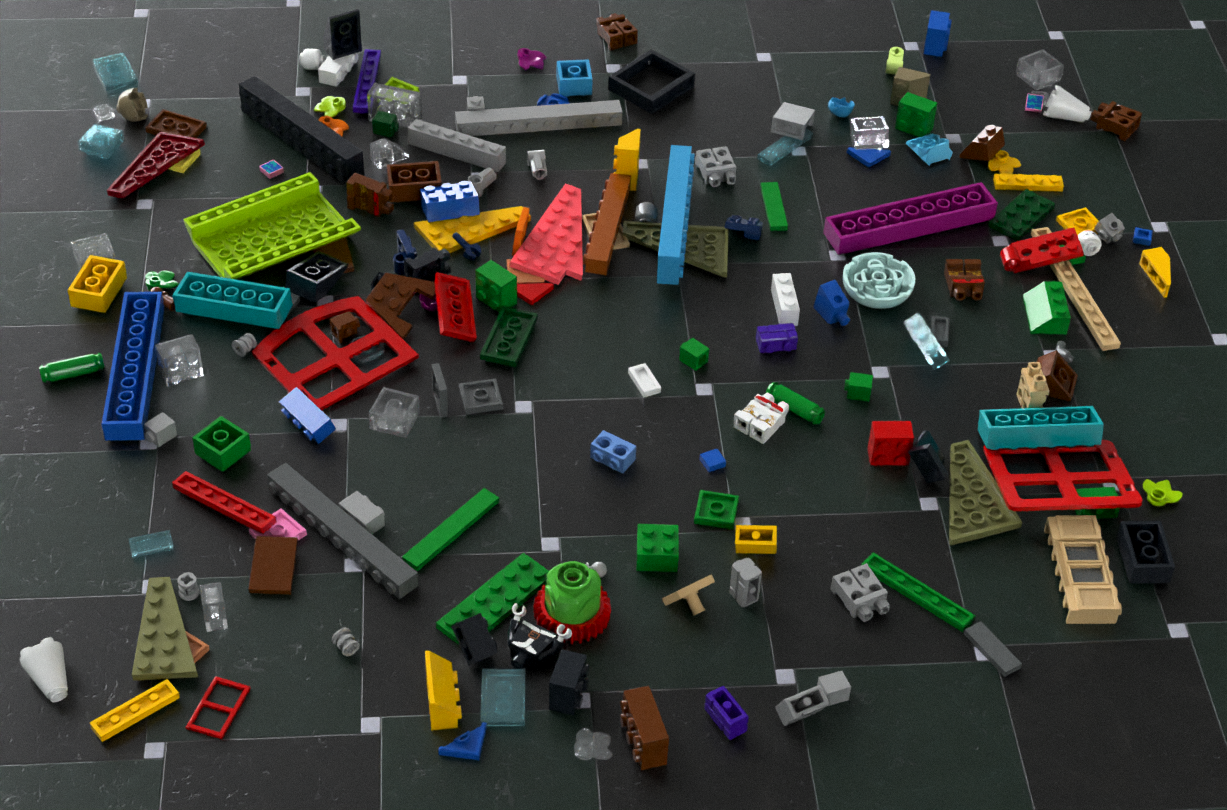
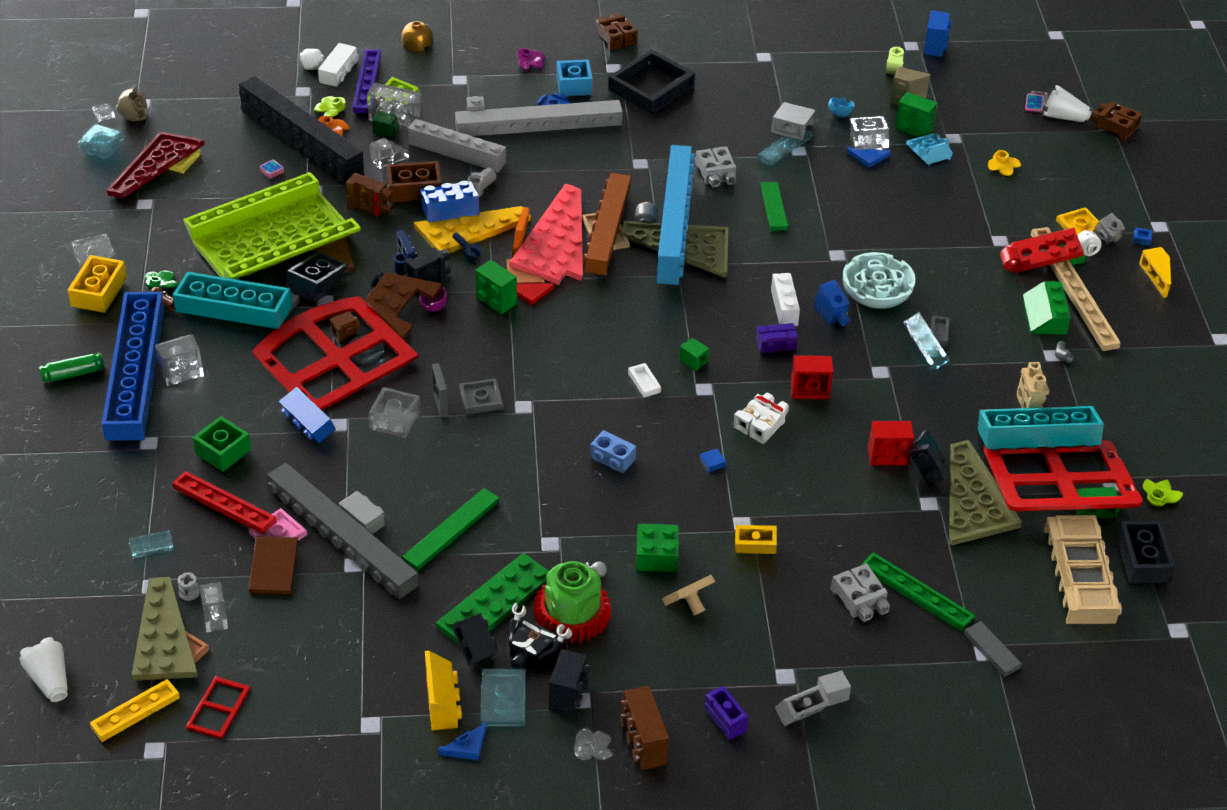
clear light blue tile [92,52,138,91] -> none
light grey brick [144,412,177,447] -> none
reddish brown tile [145,109,207,138] -> none
light grey bush [232,333,257,357] -> none
black slope [323,9,362,60] -> none
light grey bush [332,627,360,657] -> none
red hinge [434,272,477,342] -> none
dark green plate [480,306,538,367] -> none
light grey piece [527,150,547,180] -> none
yellow slope [613,129,641,191] -> none
green tile [694,490,739,529] -> none
dark blue plate [725,215,763,240] -> none
light grey brick [729,558,762,607] -> none
green axle [766,382,825,424] -> none
magenta brick [823,182,998,255] -> none
green brick [844,372,873,402] -> none
reddish brown hips [944,259,985,300] -> none
reddish brown slope [959,125,1005,161] -> none
dark green plate [989,189,1055,241] -> none
yellow plate [993,173,1064,192] -> none
clear brick [1016,49,1064,91] -> none
reddish brown slope [1037,350,1078,401] -> none
none -> pearl gold cylinder [401,21,433,51]
none -> red brick [790,356,834,399]

